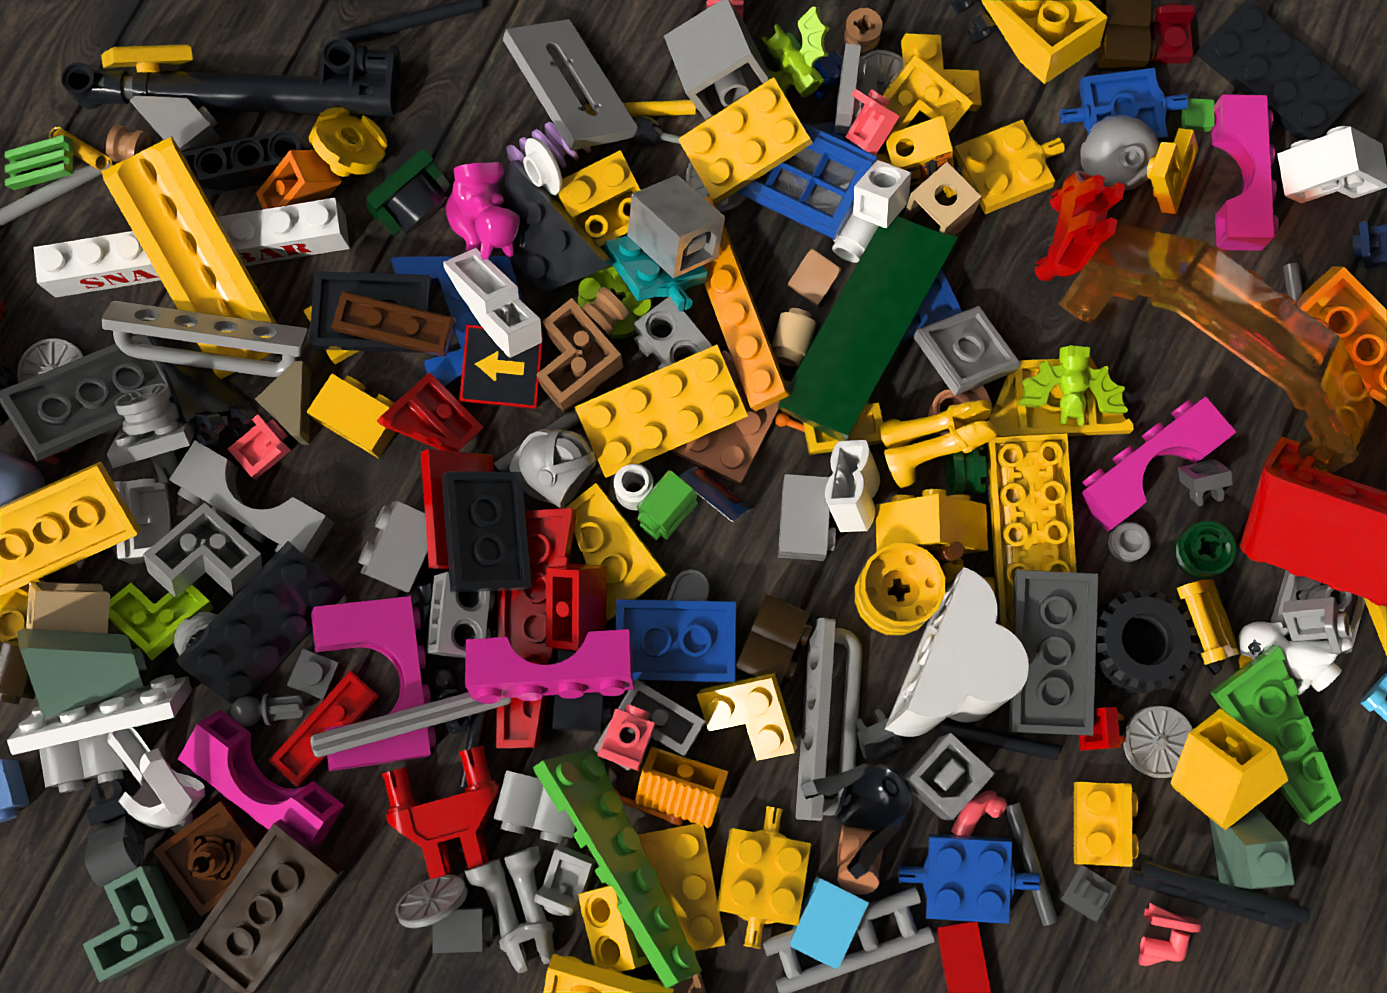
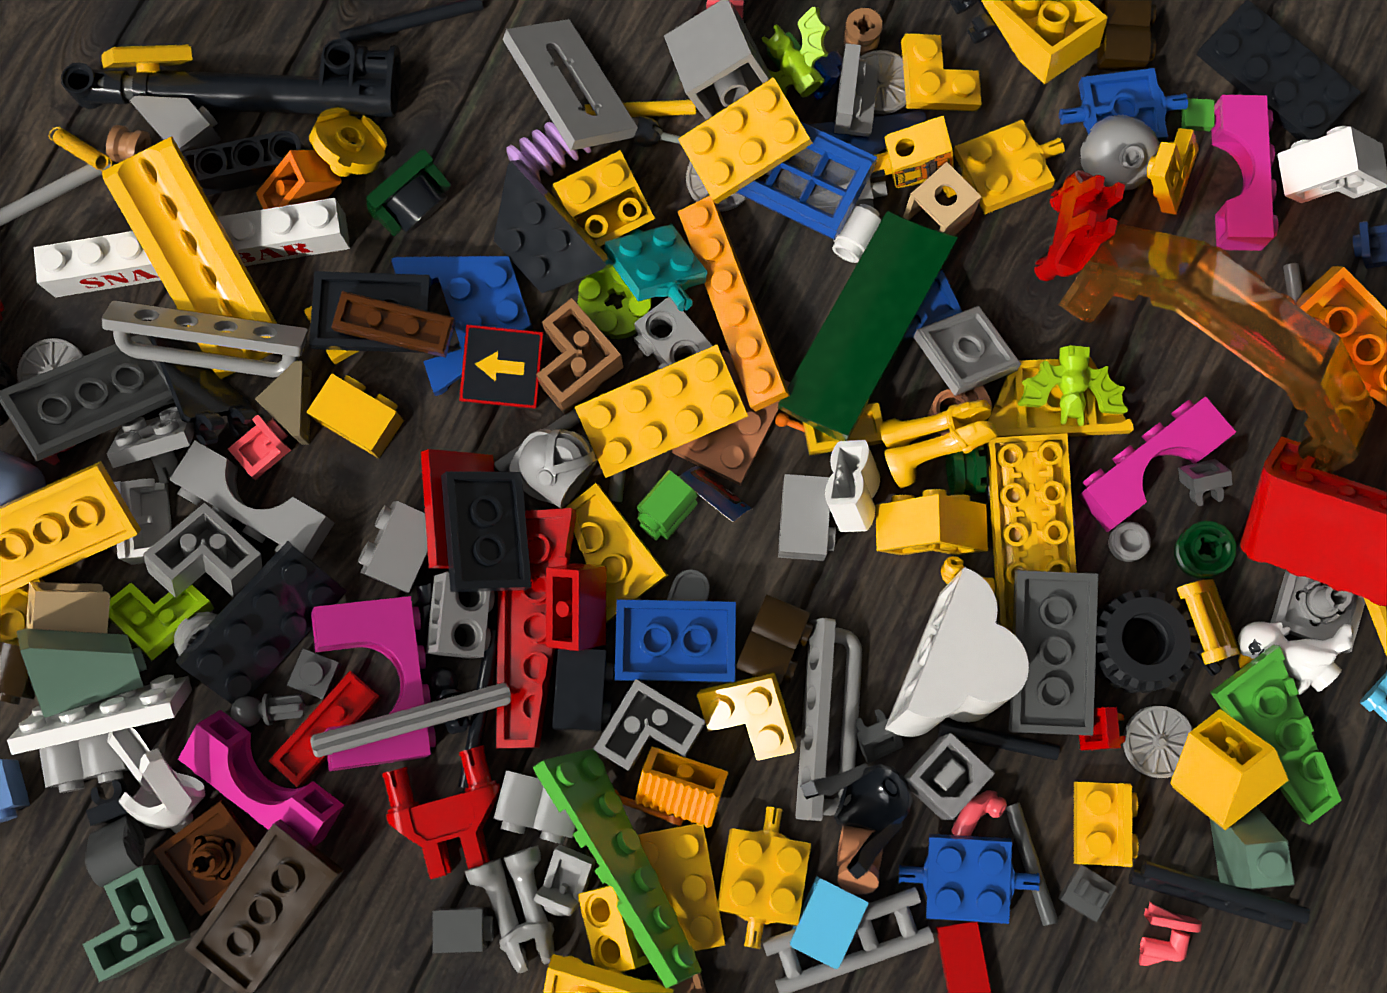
bright green tile [5,135,73,190] -> none
light grey wheel [114,383,179,435] -> none
red wing [377,372,484,452] -> none
light grey wheel [395,875,468,928] -> none
white slope [444,248,542,358] -> none
dark pink animal [446,162,520,260] -> none
dark pink arch [465,629,634,704] -> none
white piece [524,138,563,195] -> none
medium nougat wheel [581,287,629,336] -> none
coral brick [597,704,656,771] -> none
white brick [614,464,654,510] -> none
flat silver piece [627,175,725,279] -> none
tan brick [771,308,817,368] -> none
slope [788,249,842,307] -> none
coral bracket [845,89,900,156] -> none
white brick [853,160,911,229] -> none
yellow wheel [855,543,945,636] -> none
yellow plate [882,55,973,134] -> none
reddish brown wheel [931,542,964,566] -> none
dark red bracket [1150,2,1196,64] -> none
light grey bracket [1282,597,1349,653] -> none

